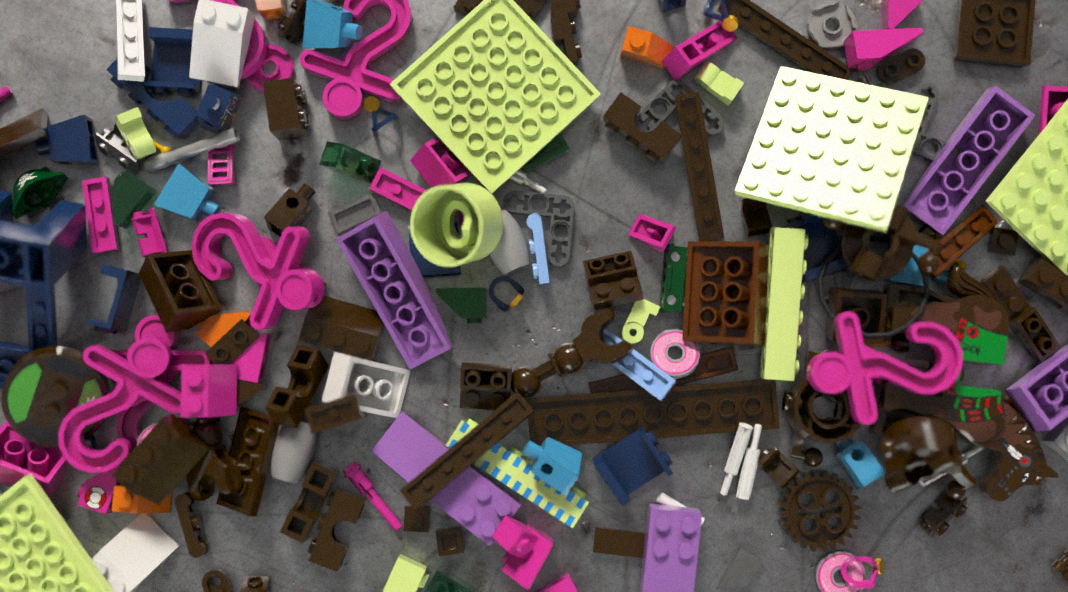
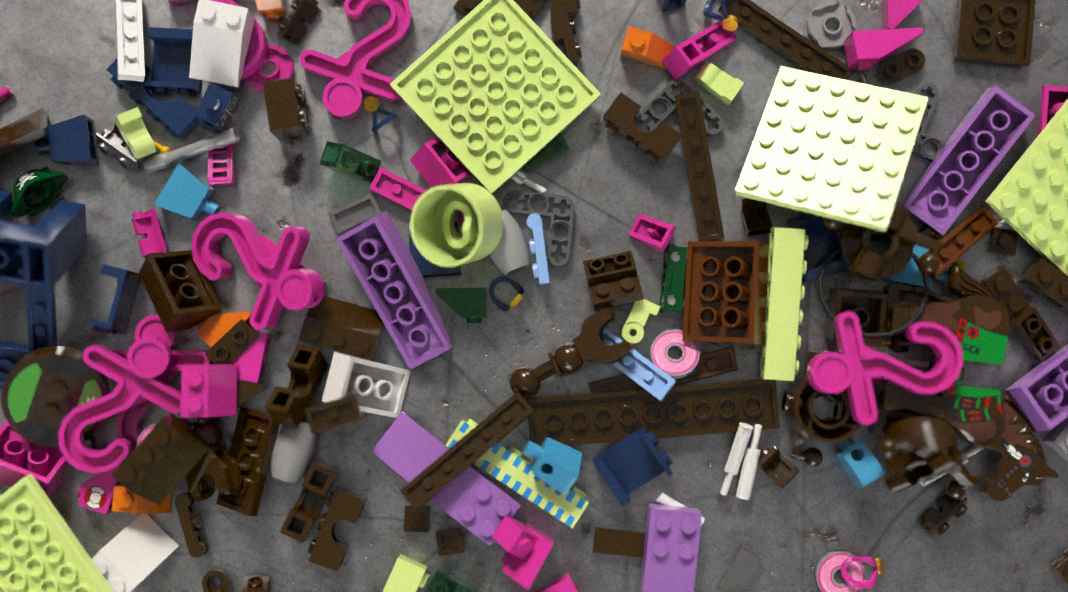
dark pink plate [82,176,120,254] -> none
clear green slope [111,169,157,229] -> none
dark brown torso [264,183,316,238] -> none
dark azure torso [303,0,362,48] -> none
dark pink pin [343,462,402,531] -> none
dark brown brick [460,362,512,410] -> none
dark brown gear [778,469,861,552] -> none

